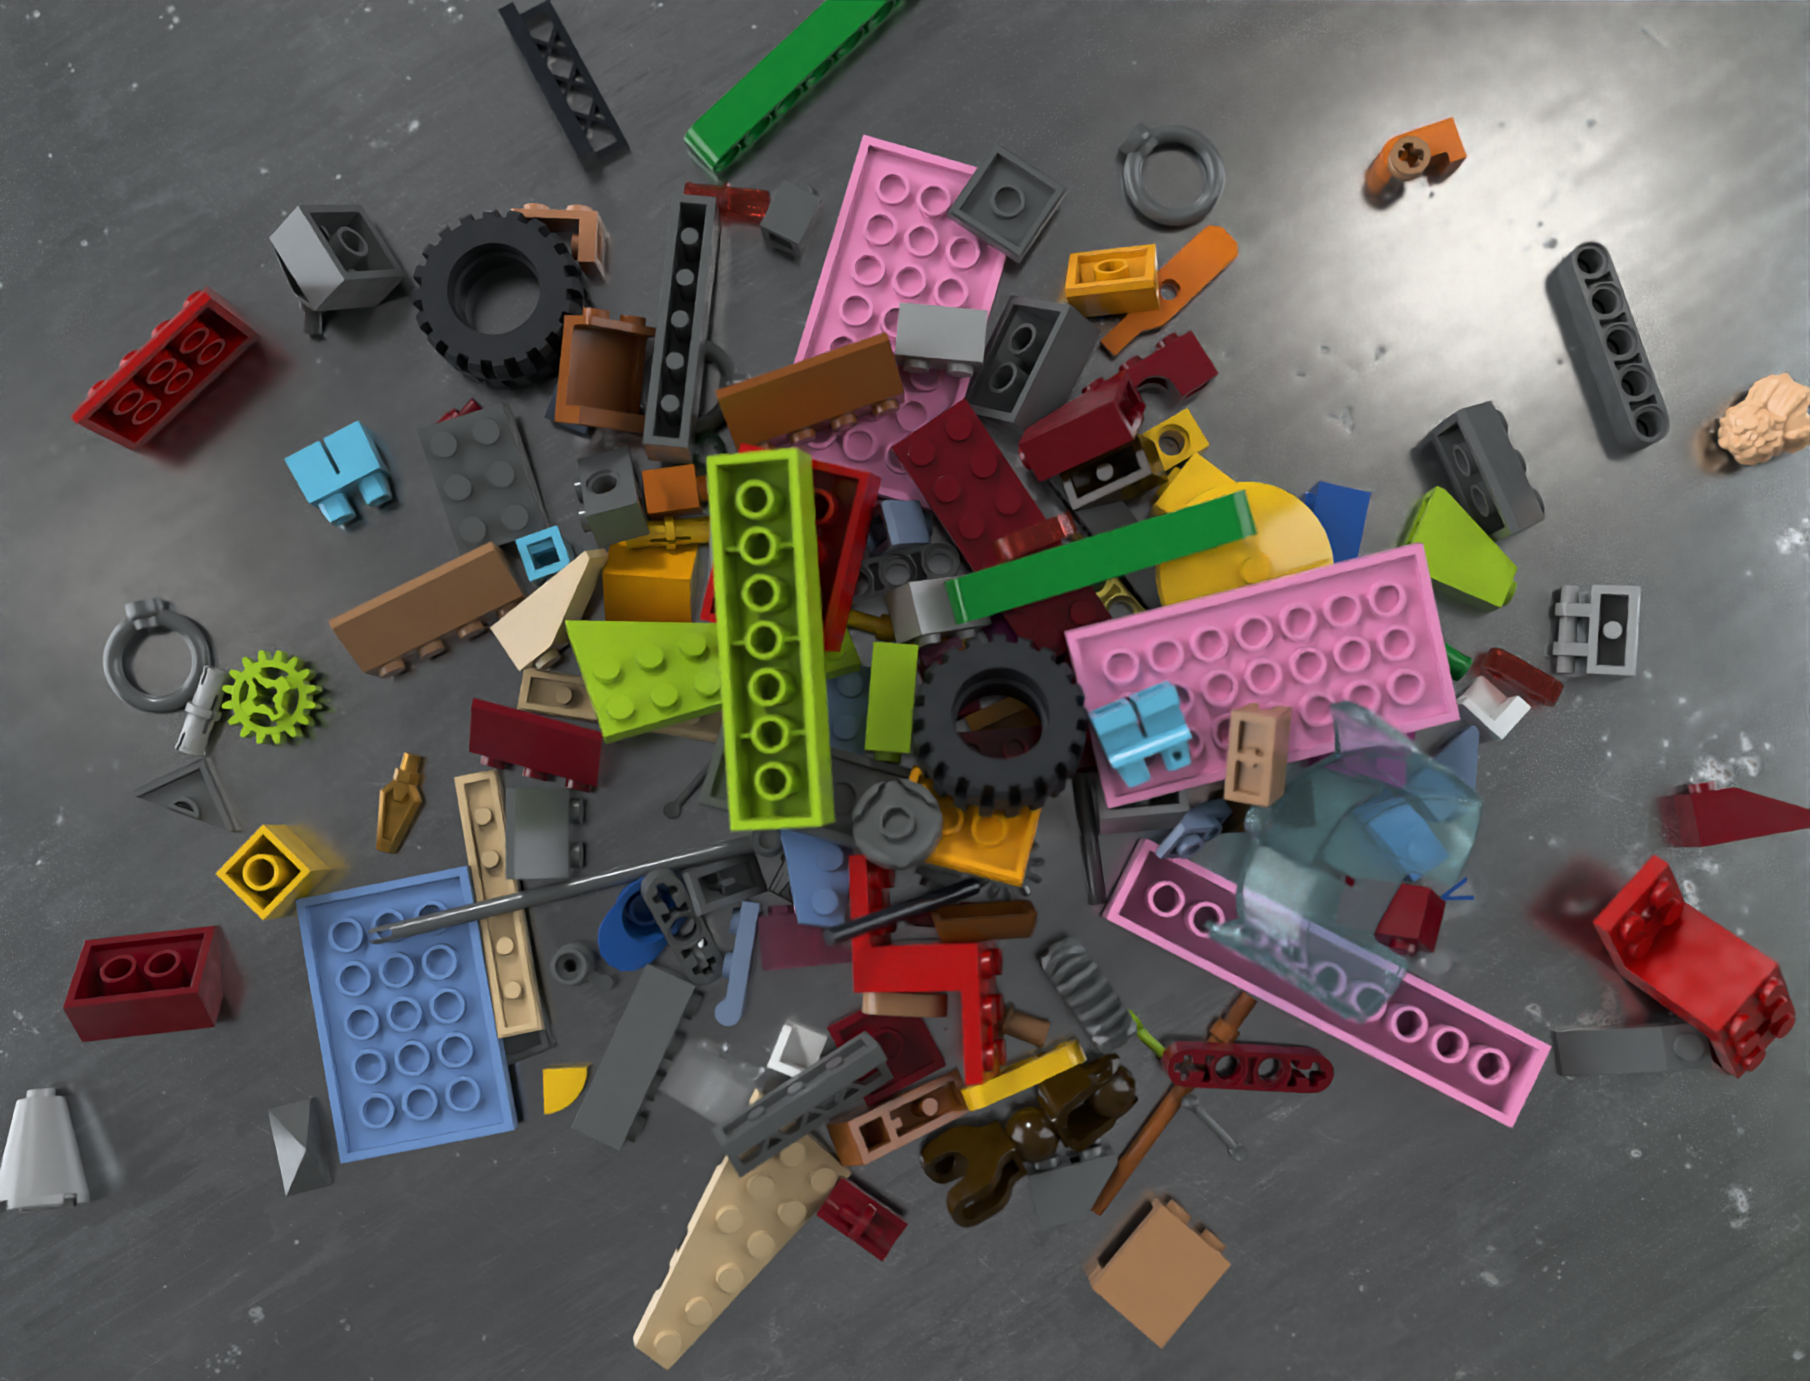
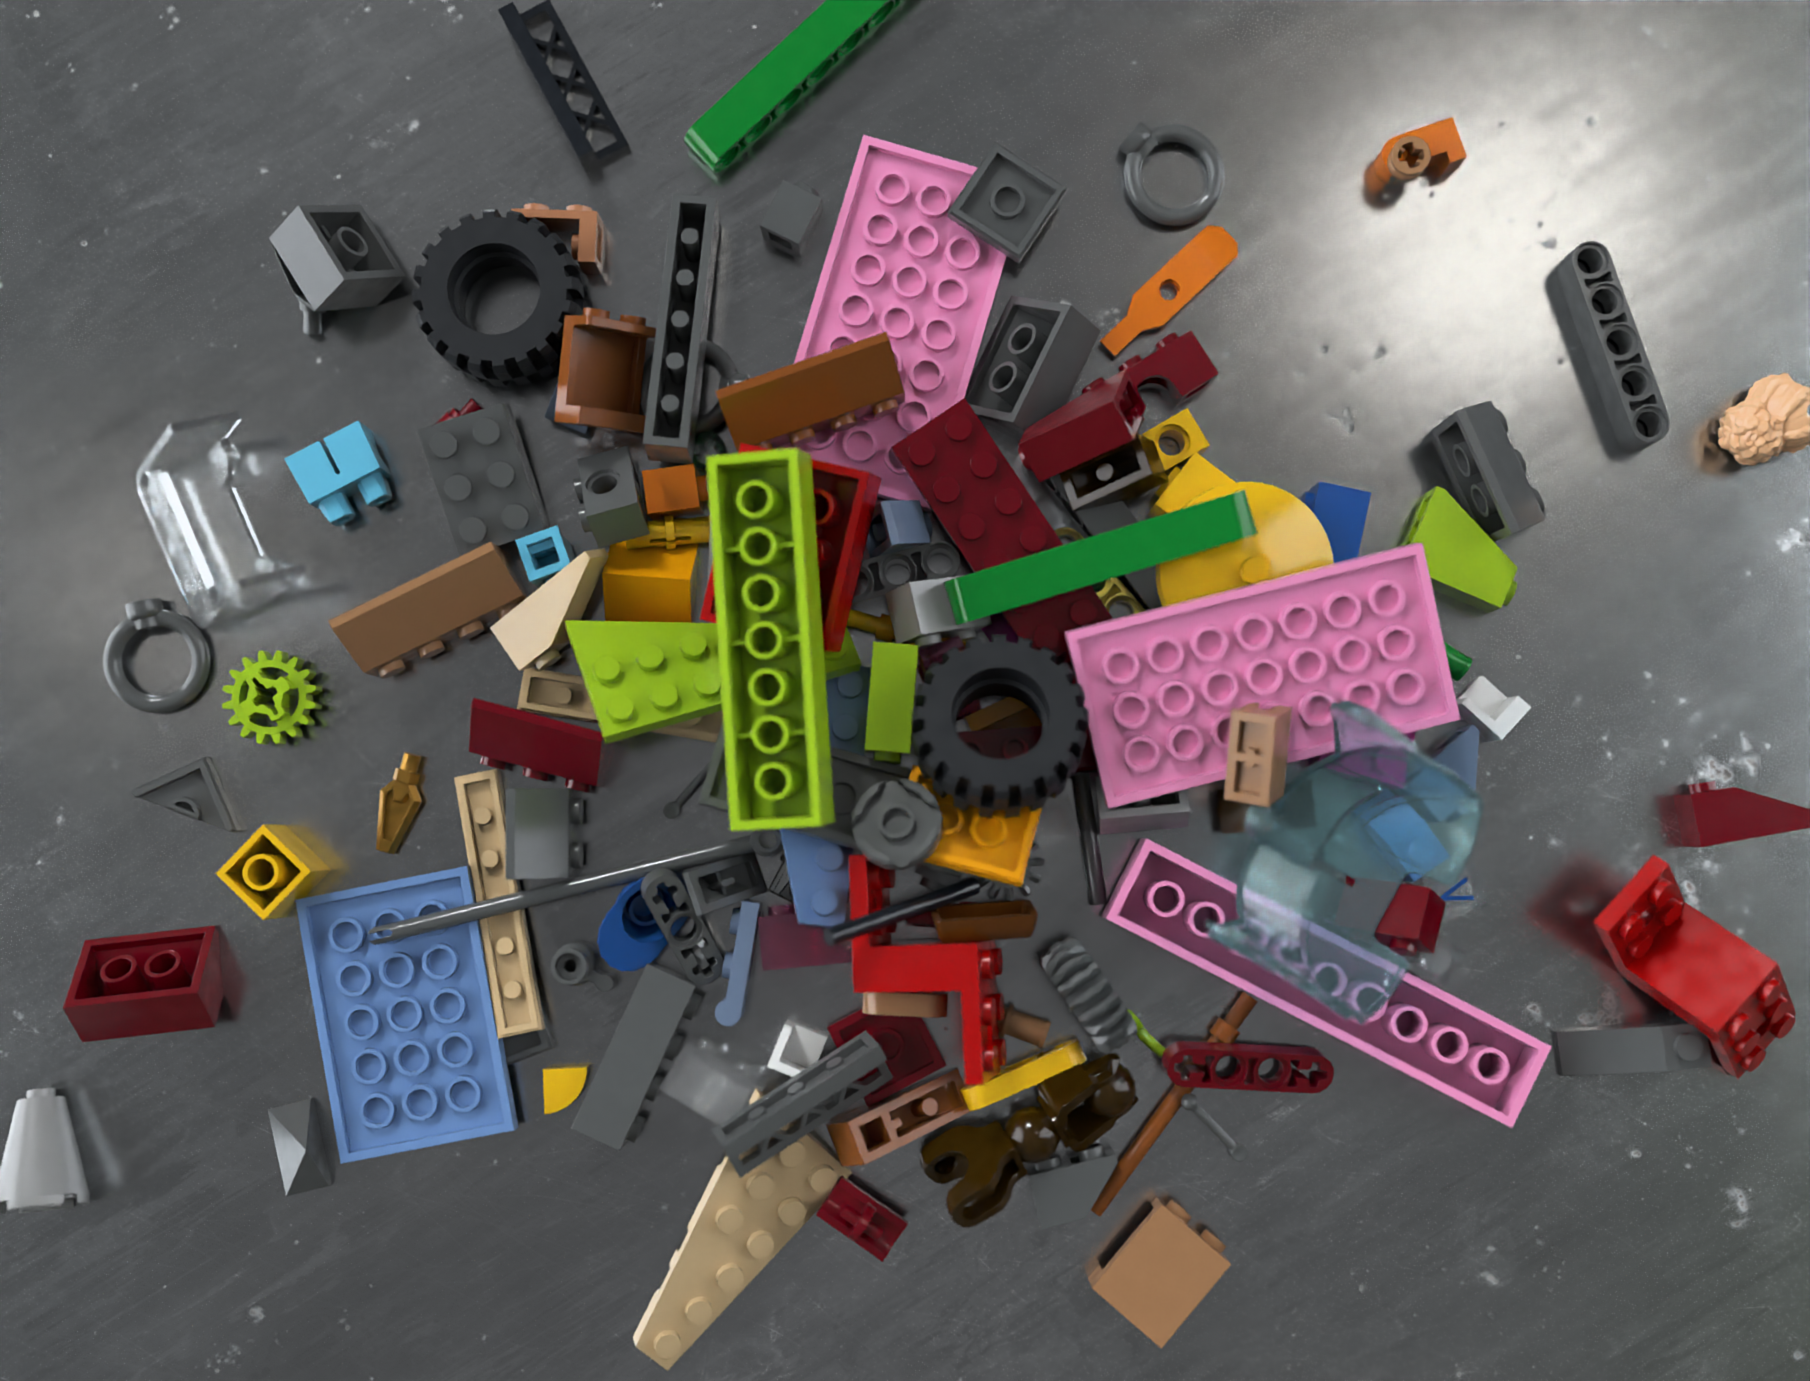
red slope [70,285,258,451] -> none
light grey pin [175,665,232,757] -> none
clear red axle [684,181,771,217] -> none
light grey brick [895,302,988,378] -> none
clear red beam [991,511,1078,564] -> none
light orange slope [1065,244,1160,317] -> none
medium azure hips [1088,680,1192,788] -> none
sand blue slope [1155,798,1233,859] -> none
clear red beam [1480,647,1565,707] -> none
light grey brick [1552,585,1641,677] -> none
none -> clear windscreen [136,411,307,629]

